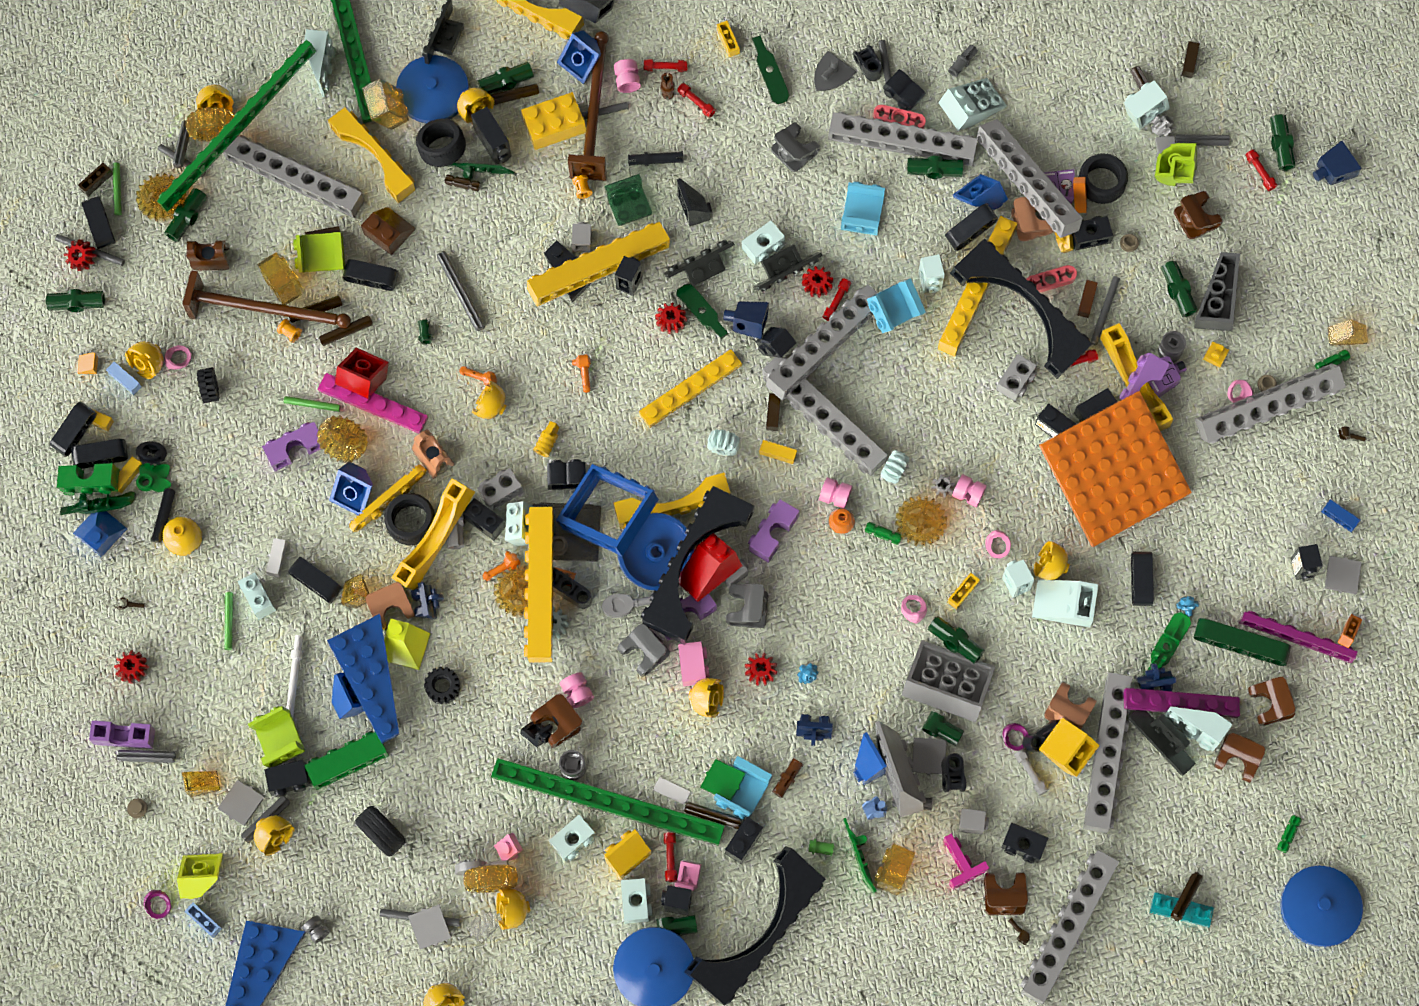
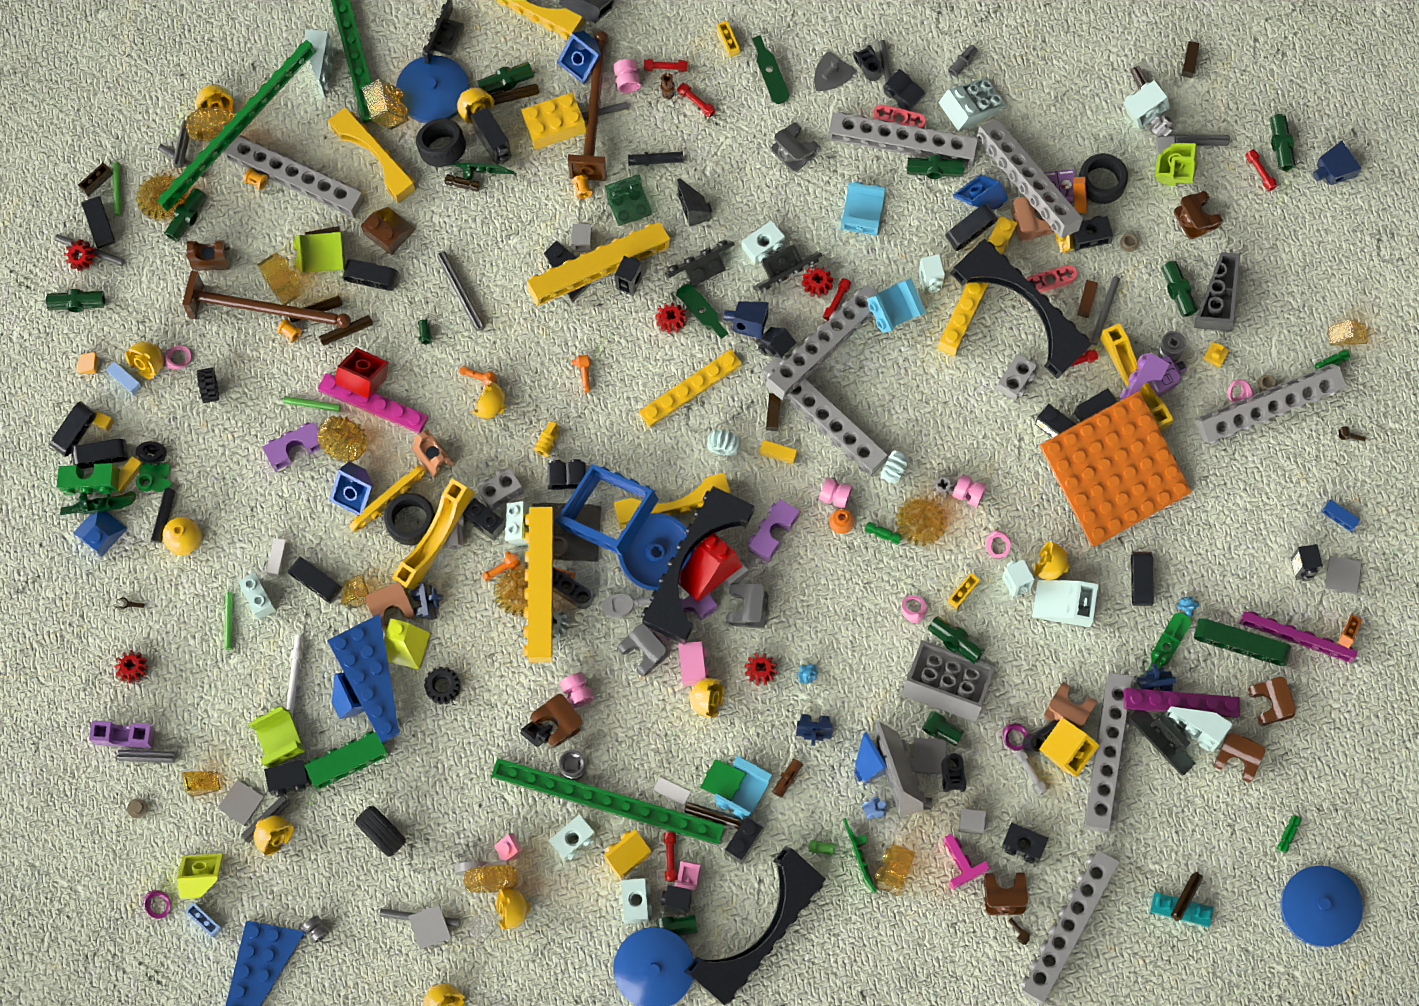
none -> light orange bush [243,168,268,190]

